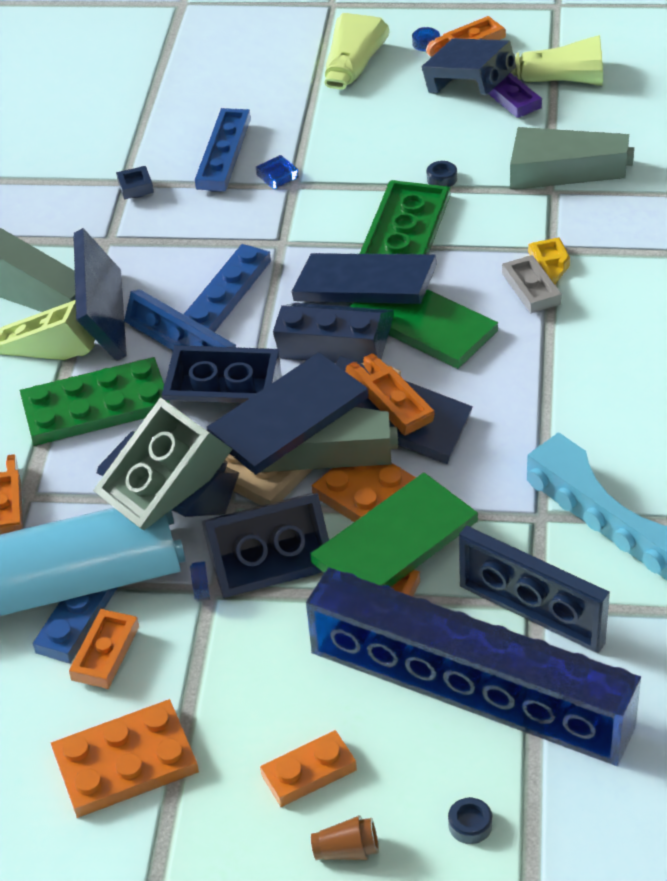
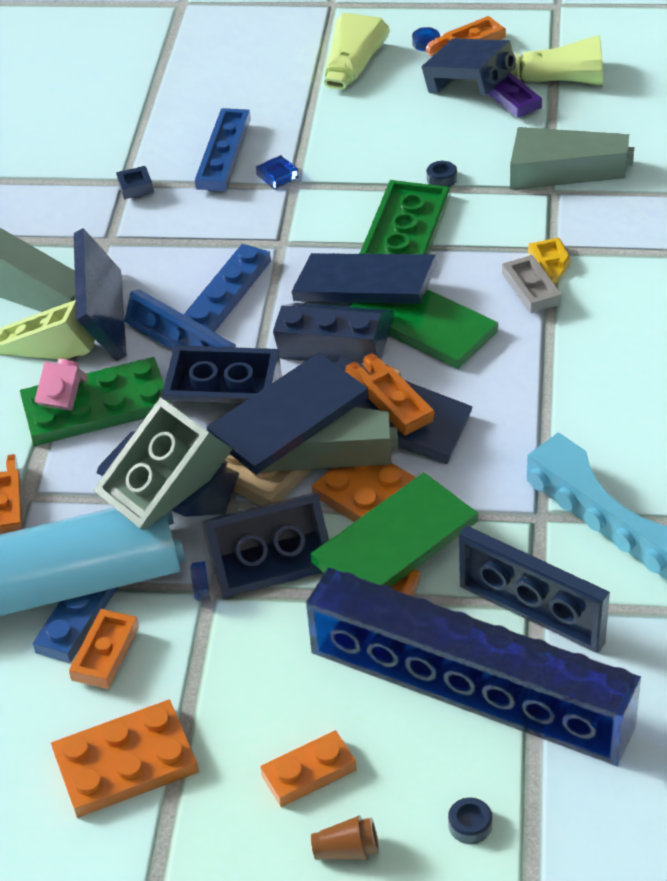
none -> bright pink bracket [34,359,88,411]

